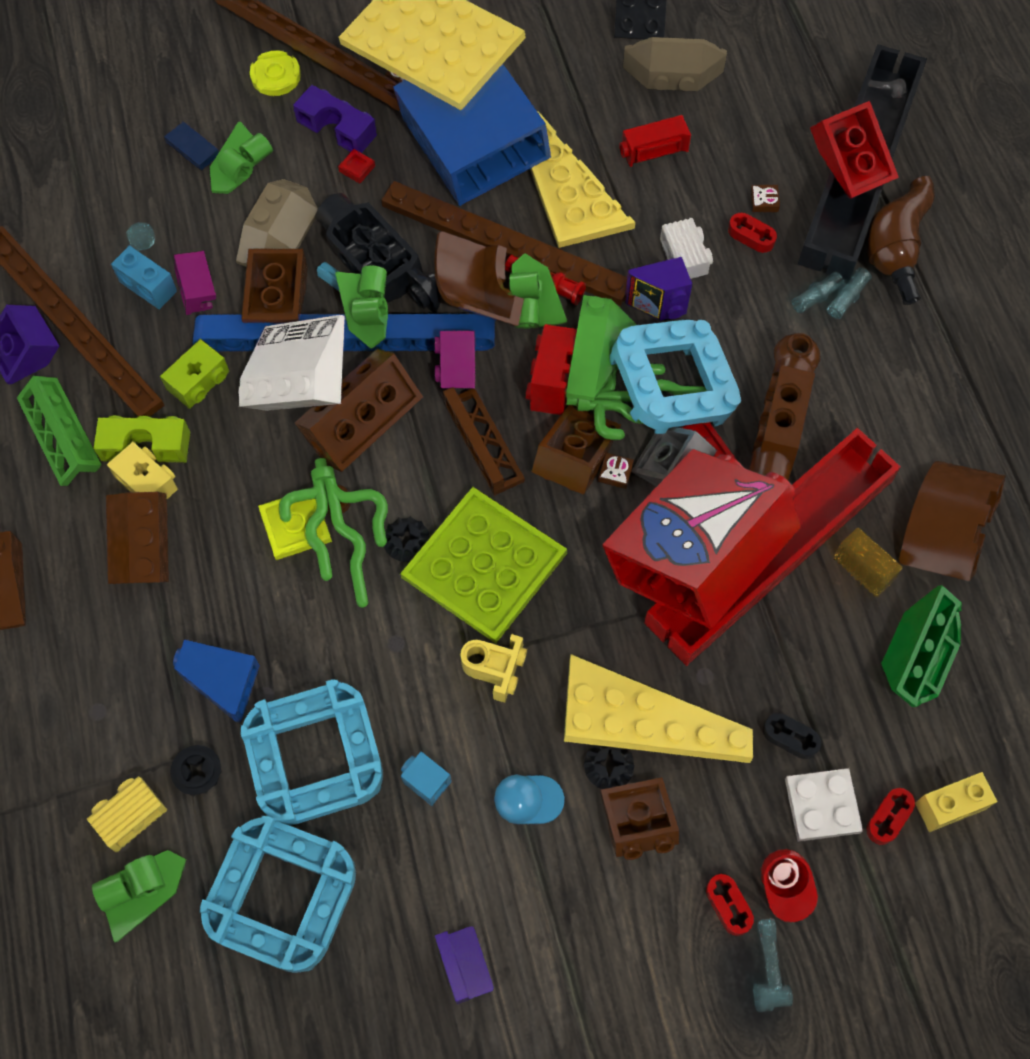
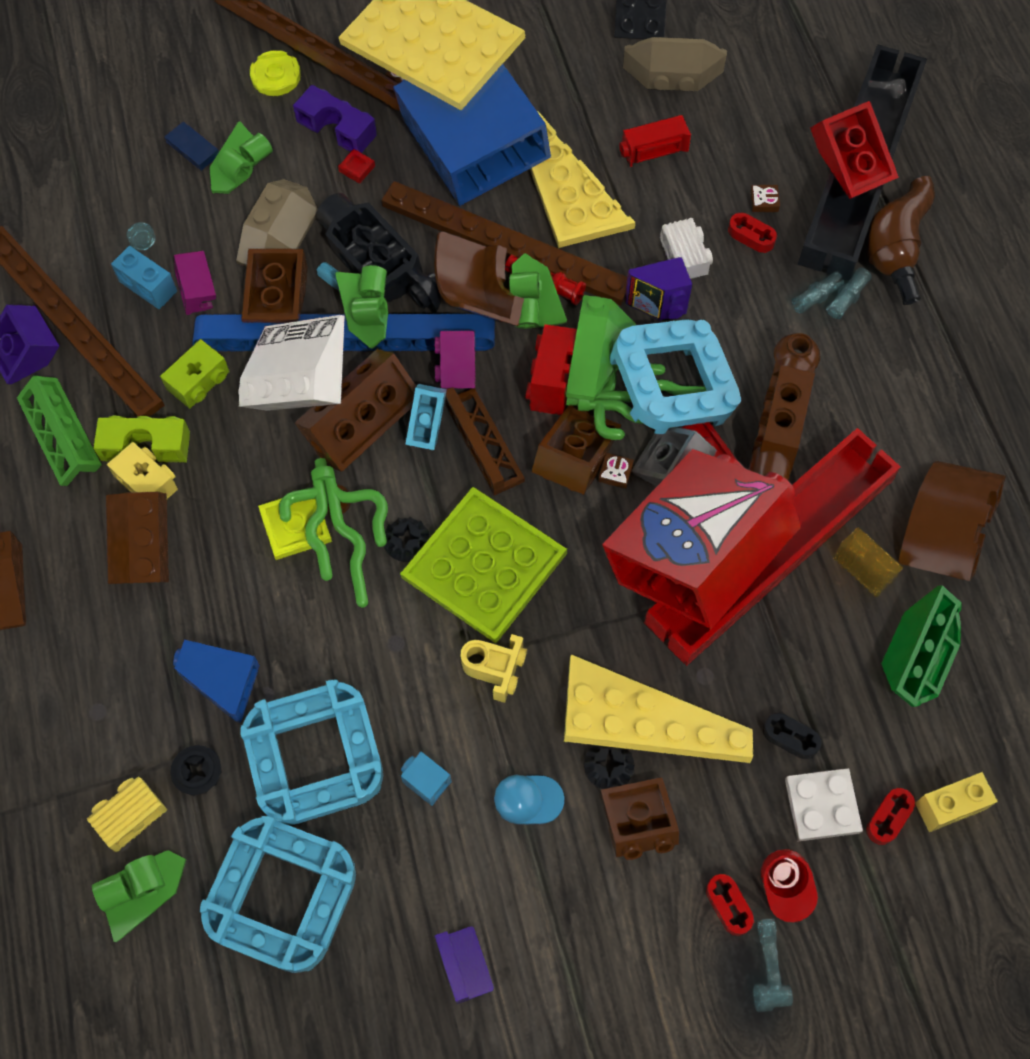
none -> medium azure brick [405,384,447,450]

